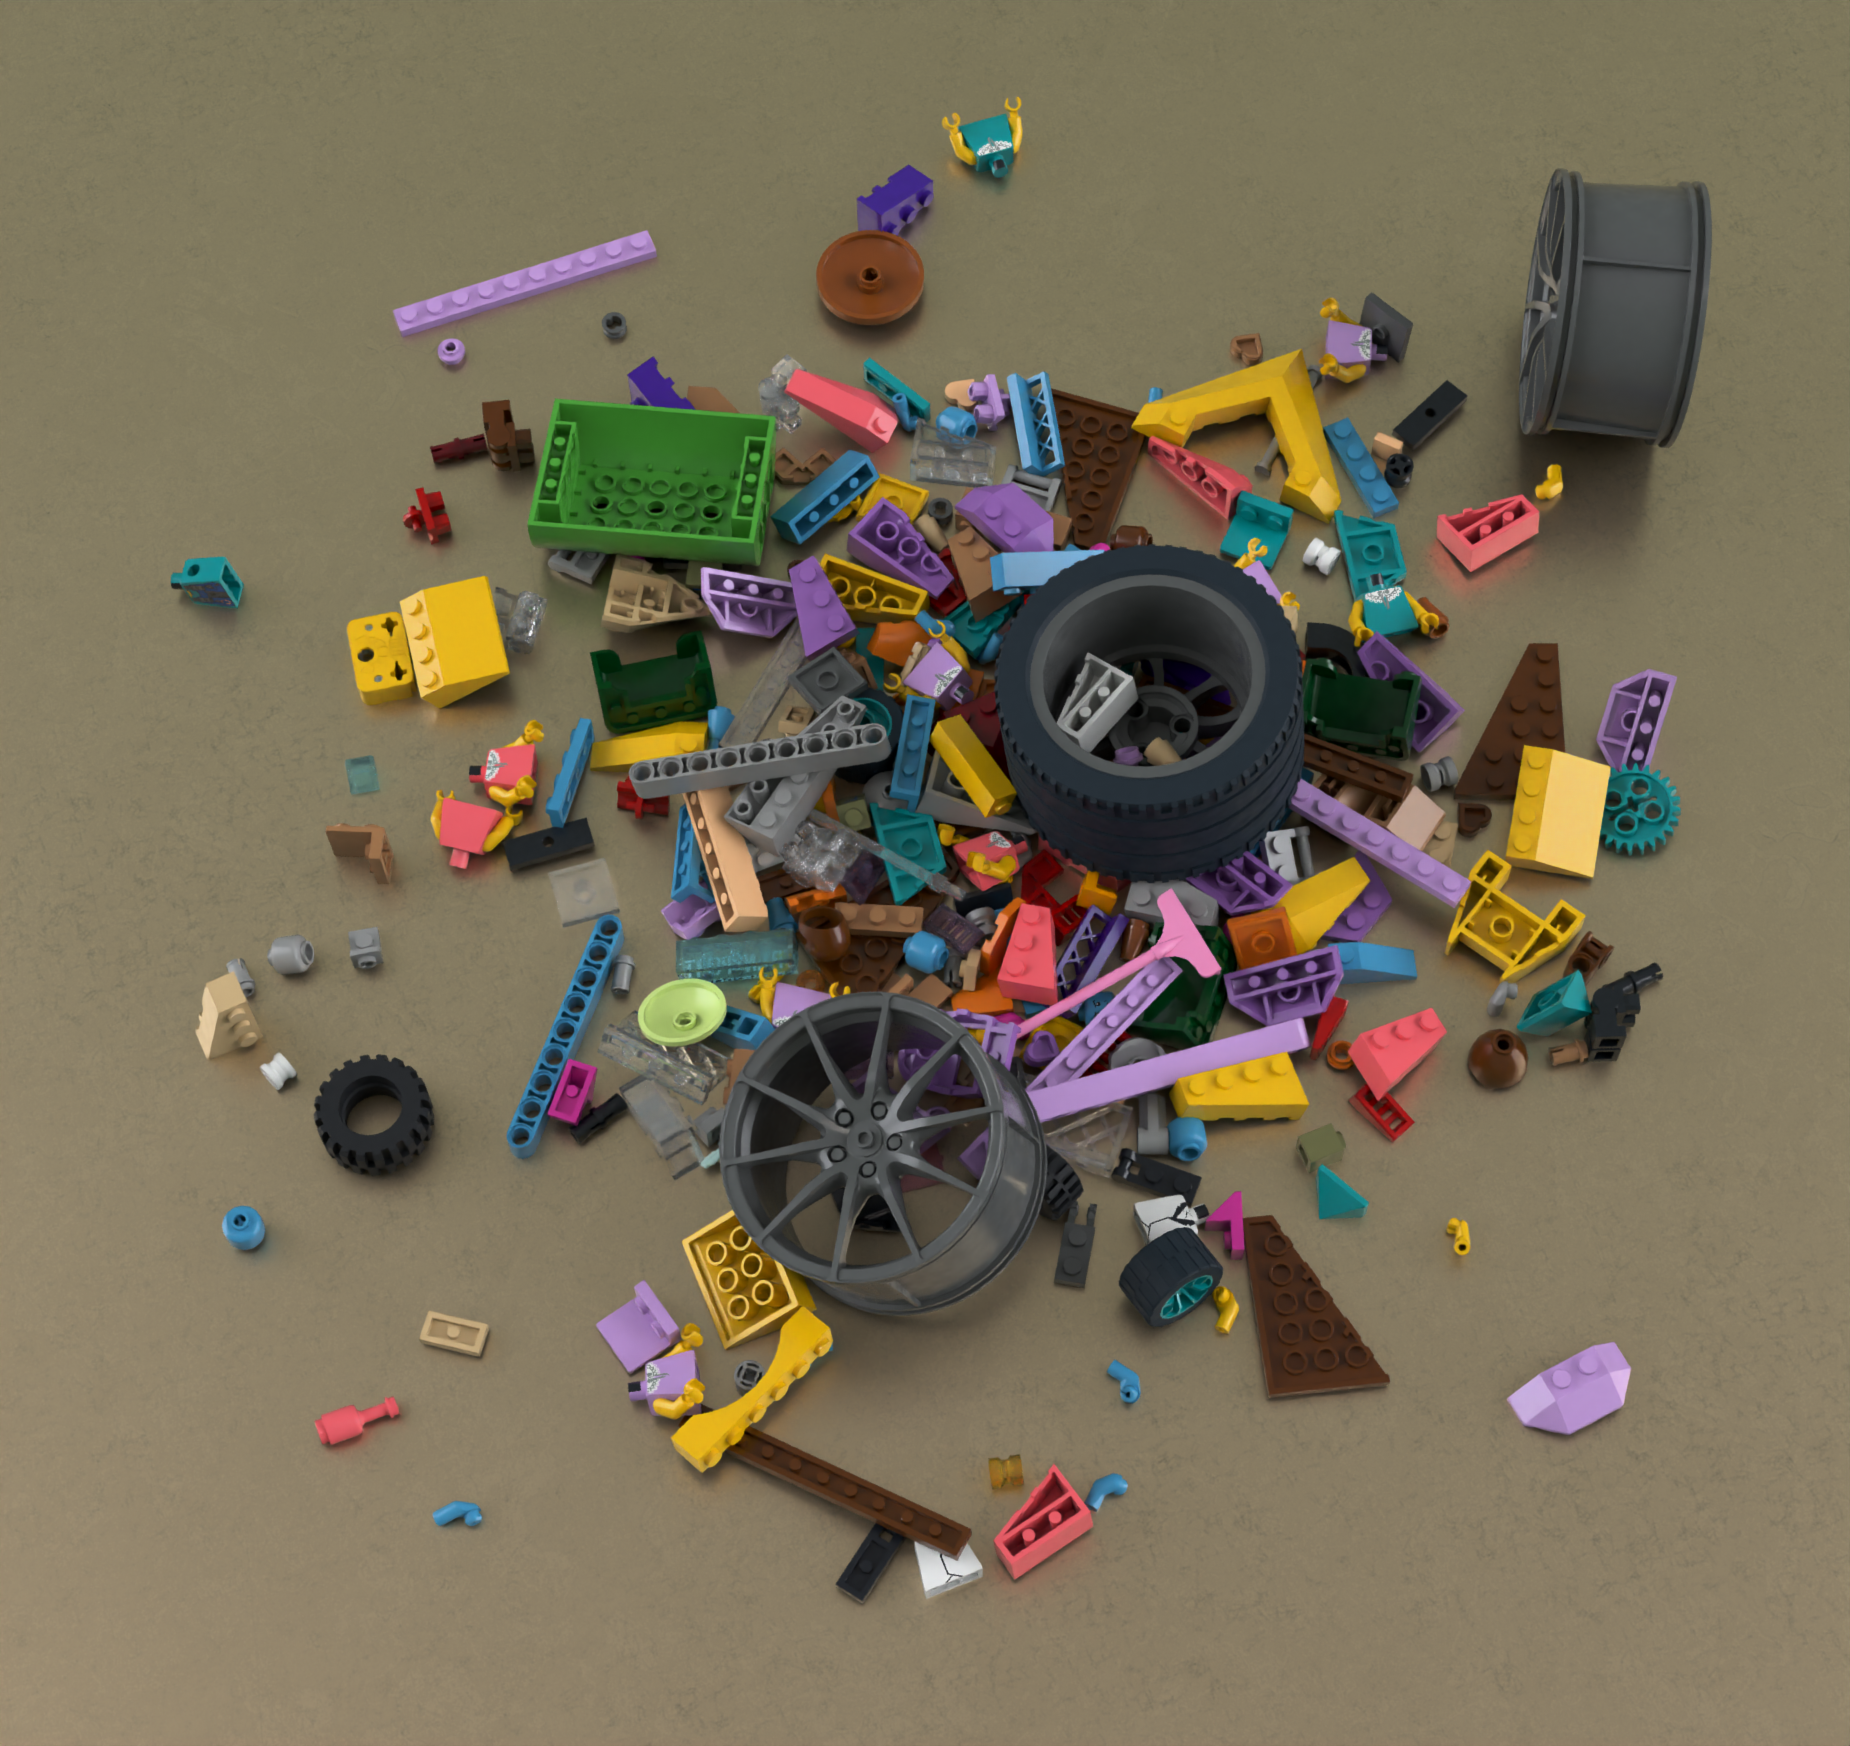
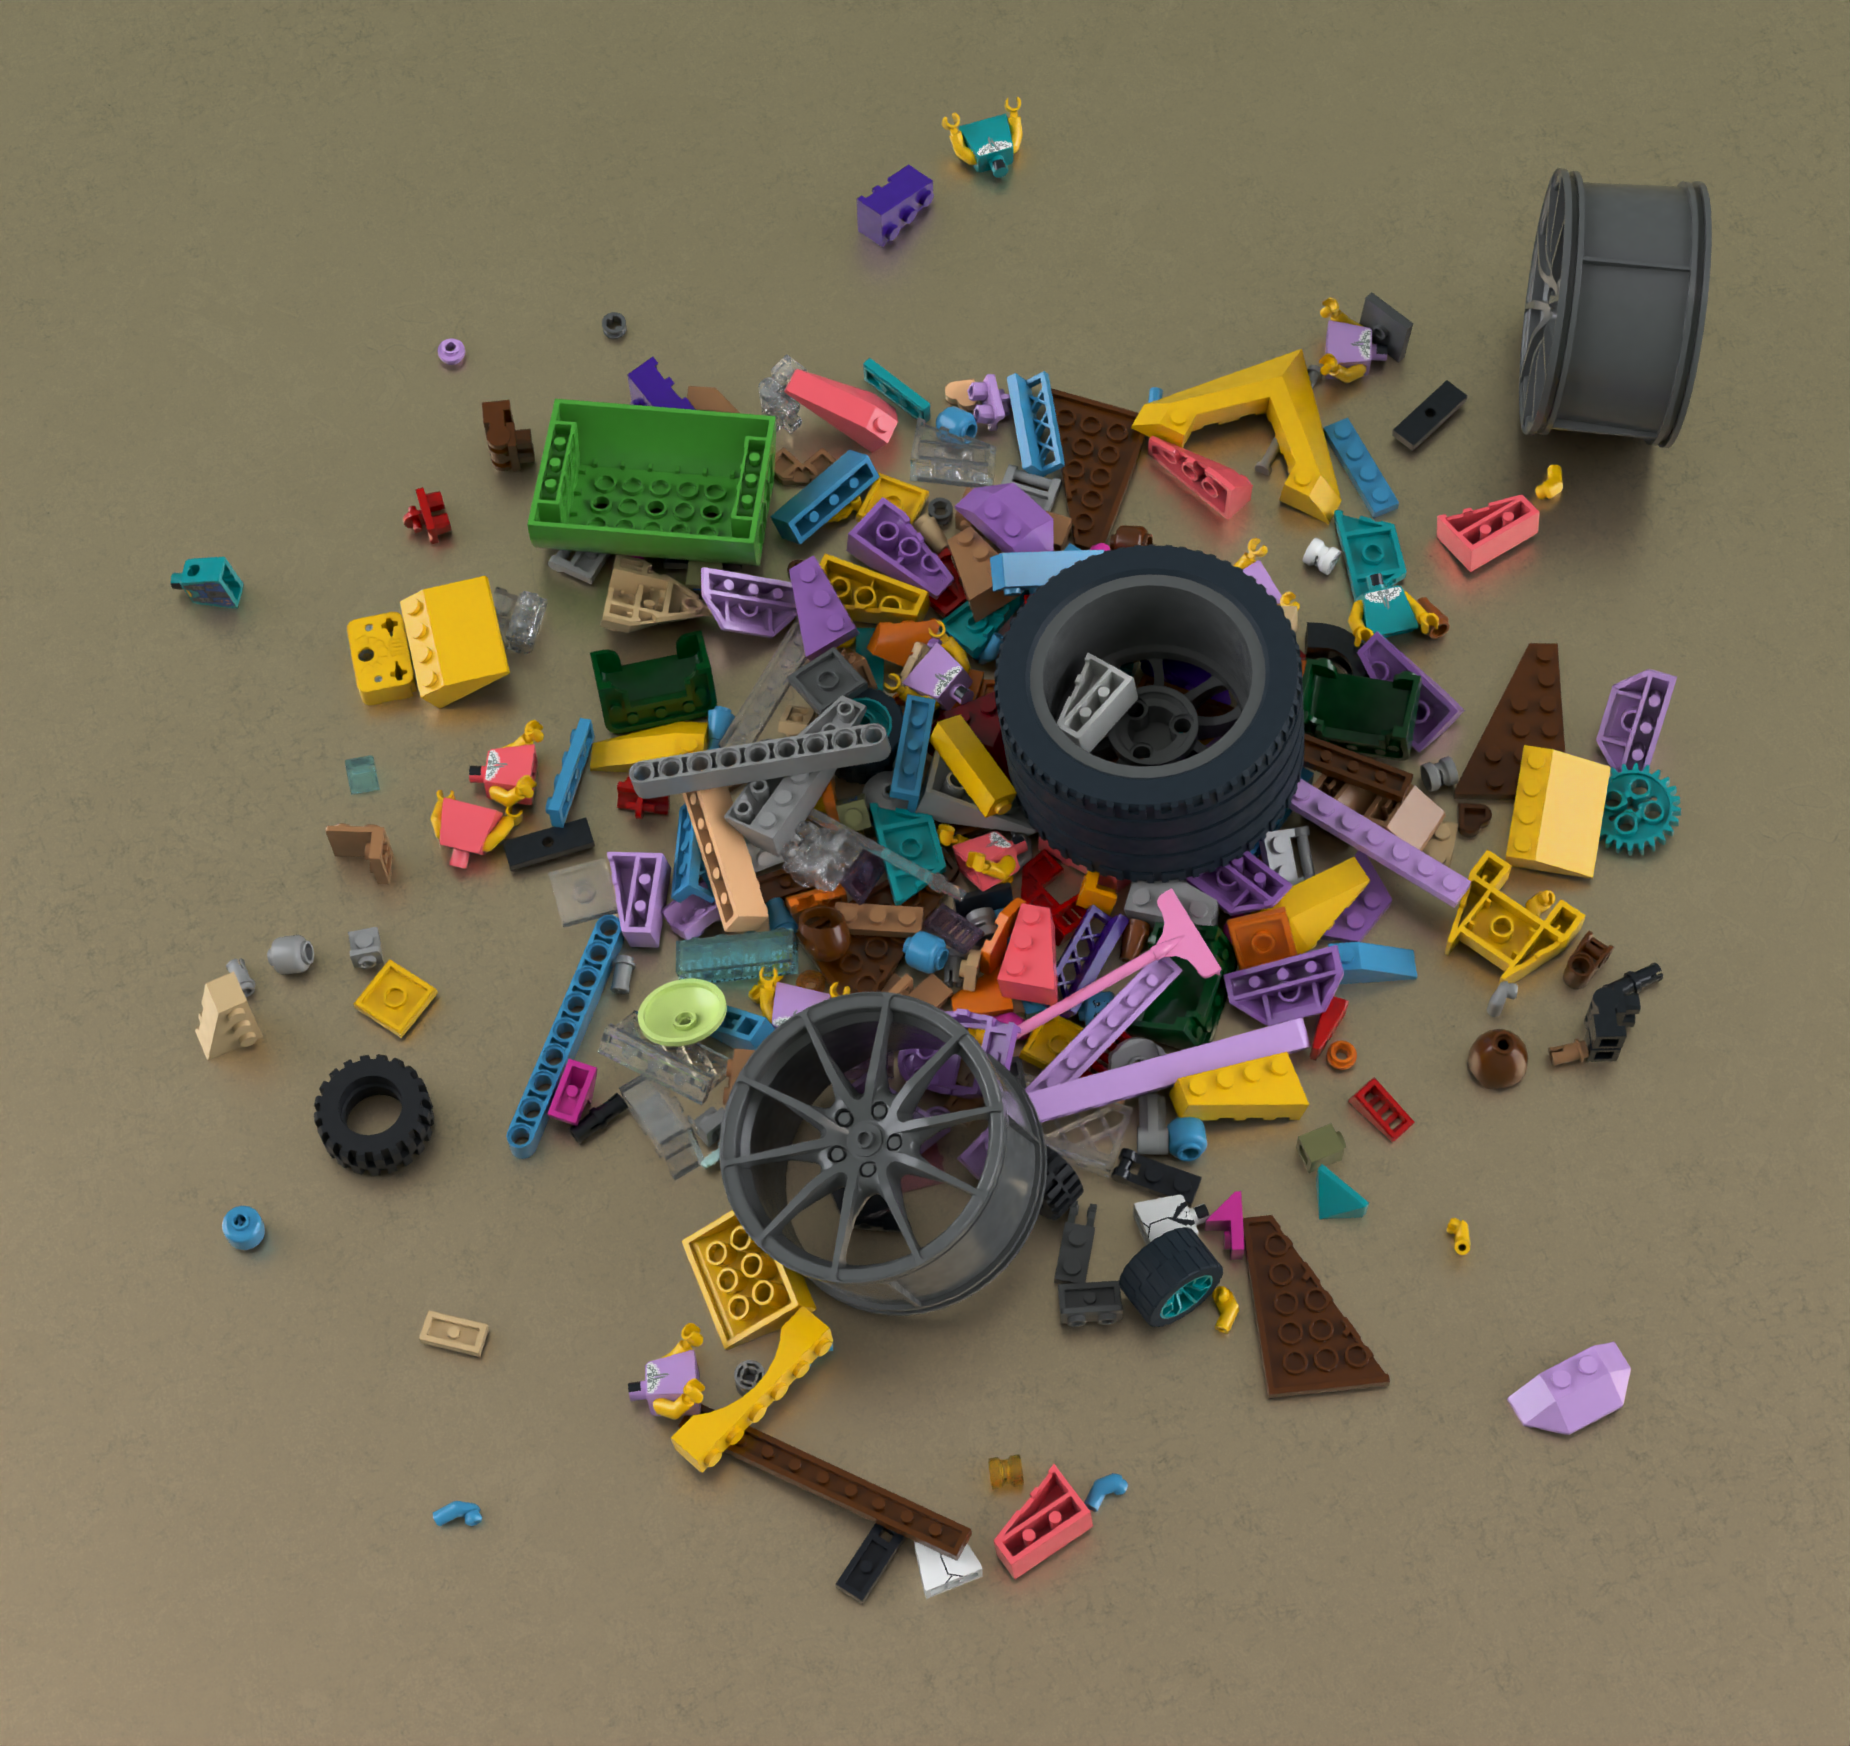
white wheel [259,1052,297,1090] -> none
coral piece [314,1396,399,1445] -> none
lavender plate [393,230,657,337] -> none
dark red pin [430,433,488,464] -> none
lavender bracket [596,1280,682,1373] -> none
dark orange dish [816,230,924,325] -> none
dark azure arm [892,393,921,432] -> none
dark azure arm [914,610,956,637] -> none
medium lavender tile [1023,1031,1060,1067] -> none
dark azure arm [1107,1360,1141,1403] -> none
lavender plate [1113,746,1143,766] -> none
tan cone [1144,737,1182,766] -> none
teal bracket [1220,491,1294,570] -> none
medium nougat tile [1230,333,1263,366] -> none
coral wedge [1348,1008,1447,1101] -> none
light nougat tile [1371,432,1403,461] -> none
black wheel [1384,453,1414,488] -> none
teal slope [1516,970,1592,1037] -> none
none -> yellow plate [353,959,438,1038]
none -> lavender wedge [607,852,671,948]
none -> dark grey bracket [1058,1280,1123,1327]
none -> yellow arm [1525,890,1555,918]

